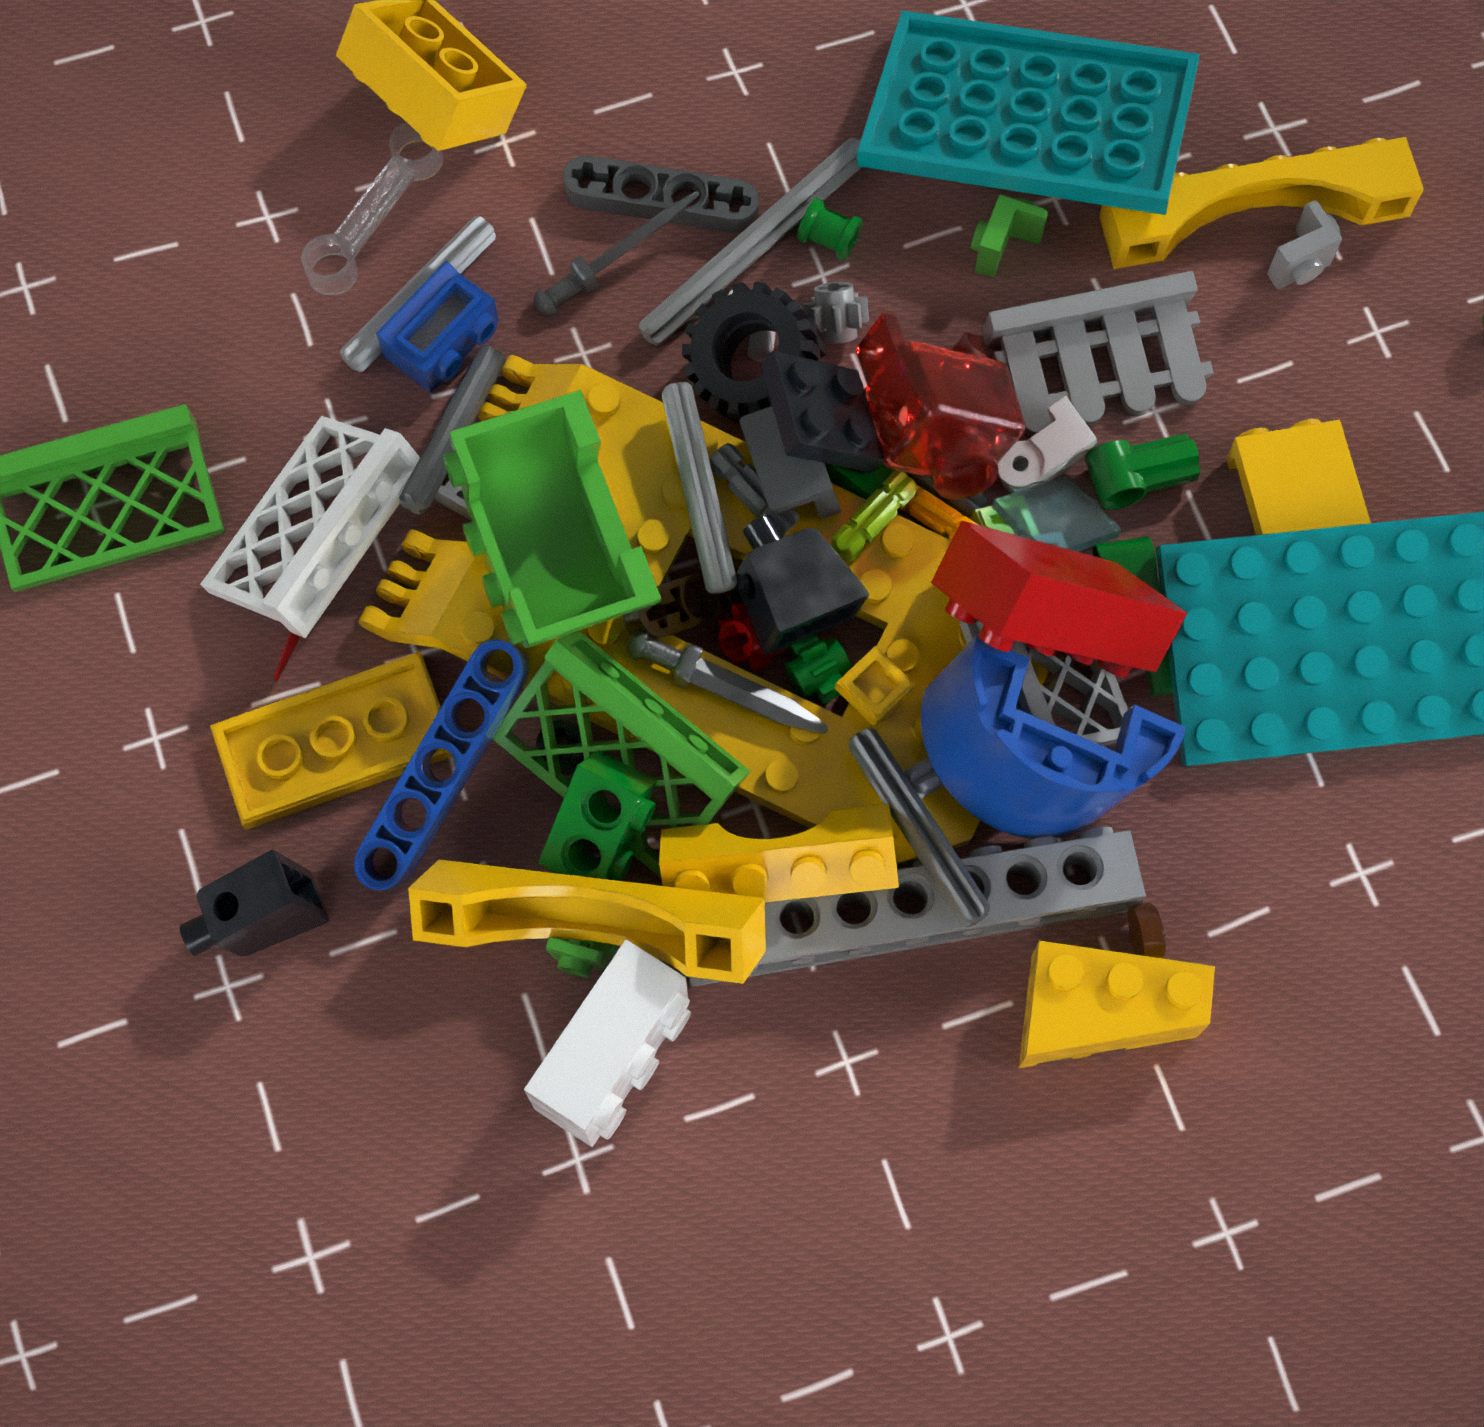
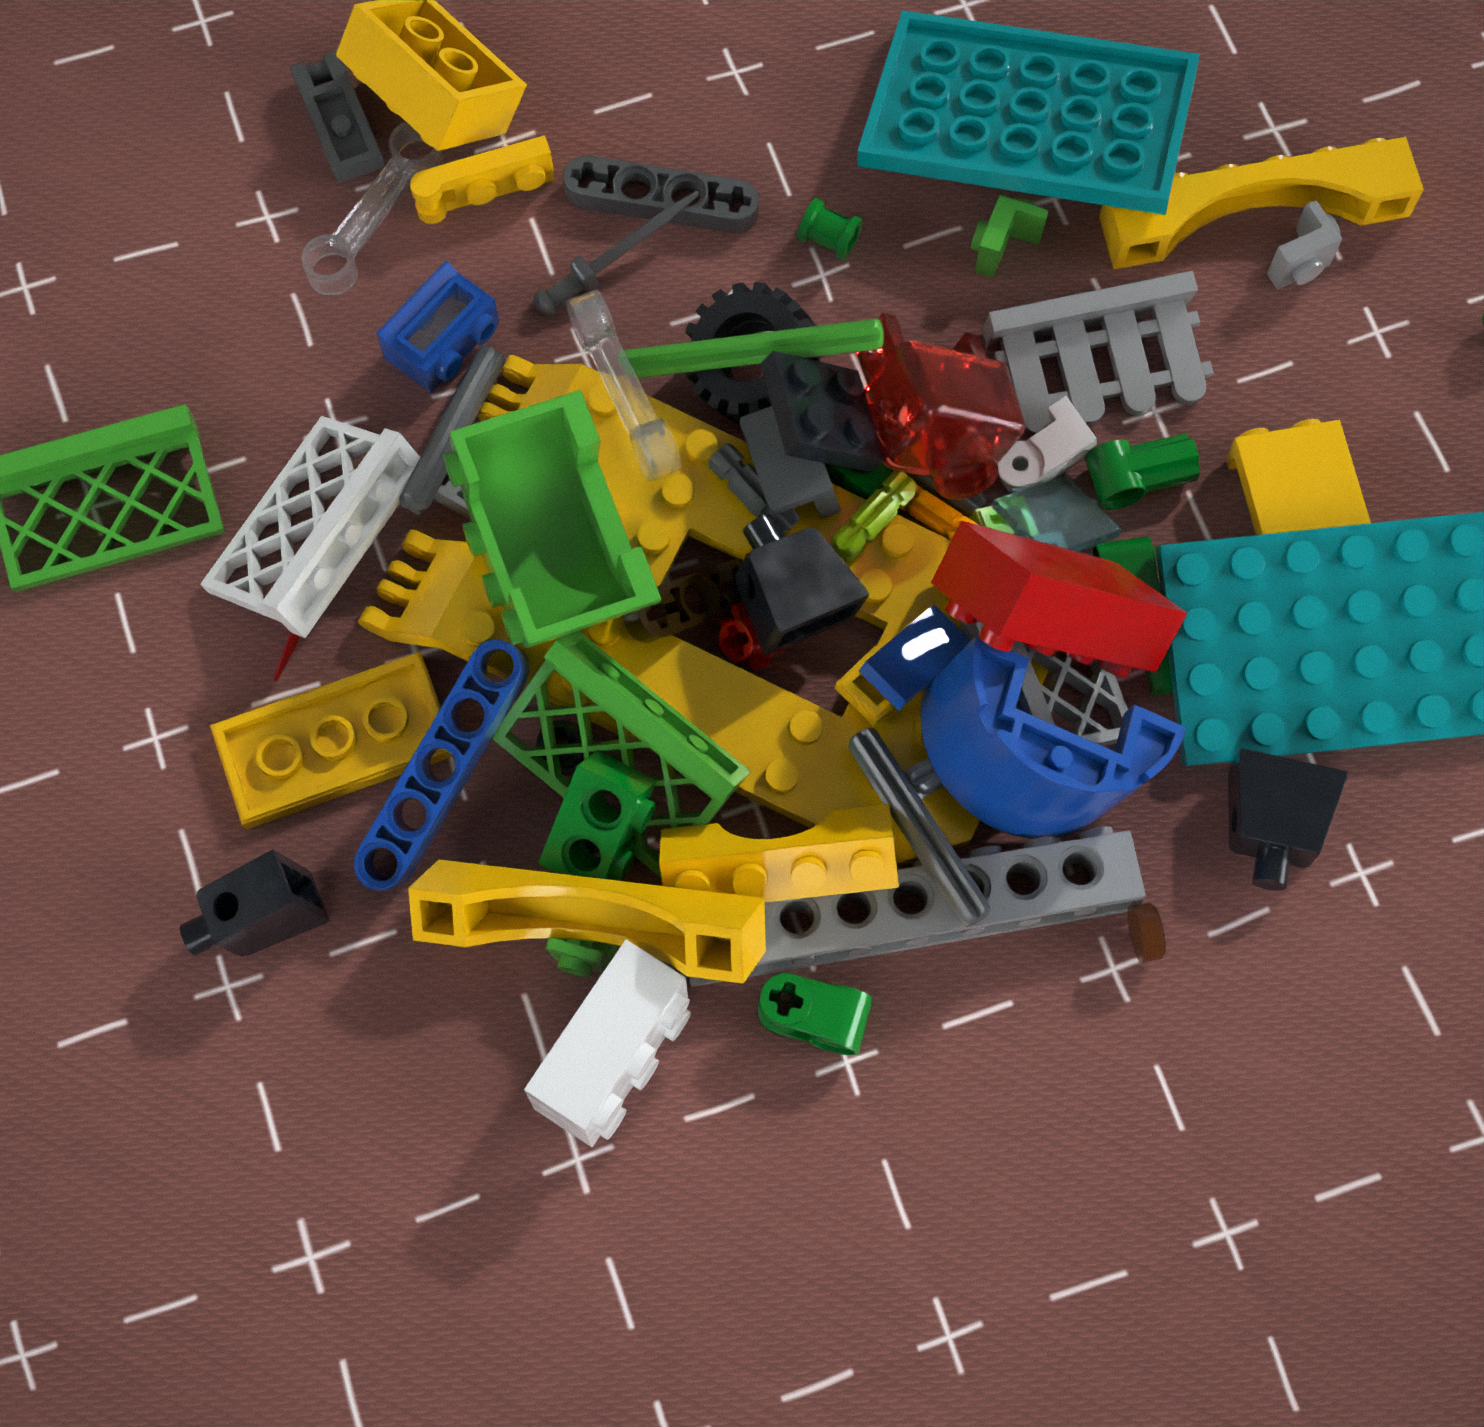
light grey axle [340,216,496,373] -> none
flat silver sword [627,631,828,734] -> none
light grey axle [638,137,862,346] -> none
light grey axle [662,382,737,594] -> none
green gear [784,635,852,705] -> none
light grey gear [802,282,869,344] -> none
yellow wedge [1018,940,1215,1069] -> none
none -> dark grey plate [289,50,385,184]
none -> yellow plate [410,135,555,224]
none -> clear piece [566,289,681,482]
none -> bright green axle [619,318,884,380]
none -> green piece [757,973,873,1056]
none -> blue tile [859,605,971,711]
none -> black torso [1228,748,1348,891]

